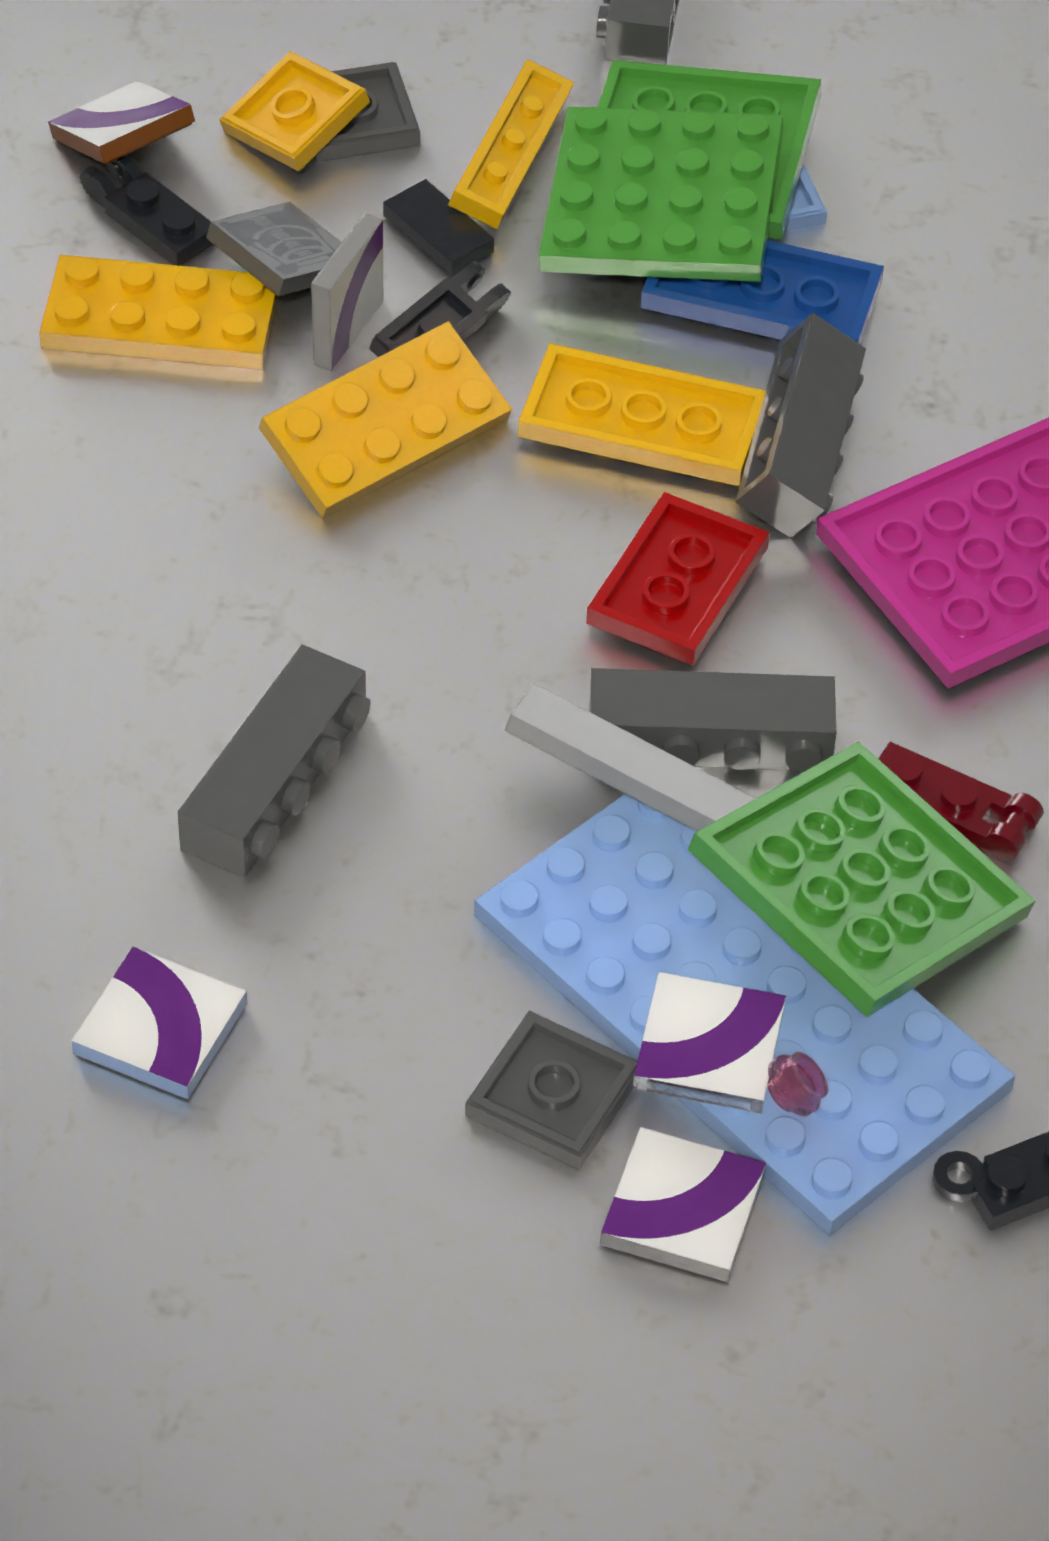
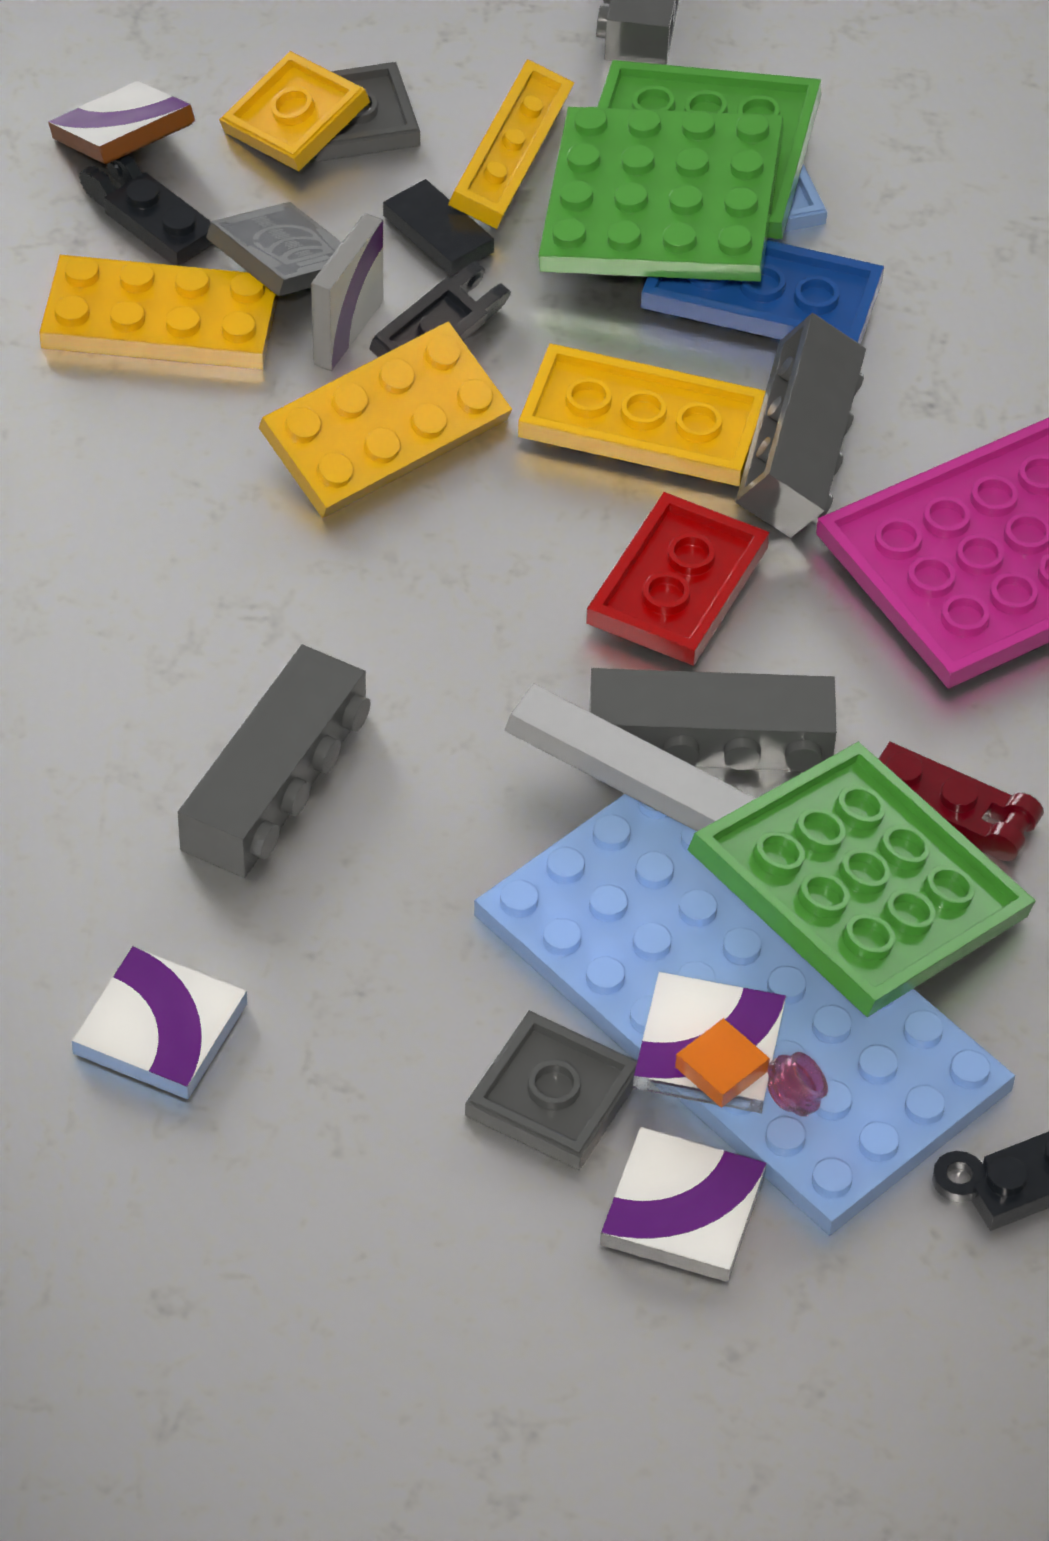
none -> orange tile [675,1018,770,1108]

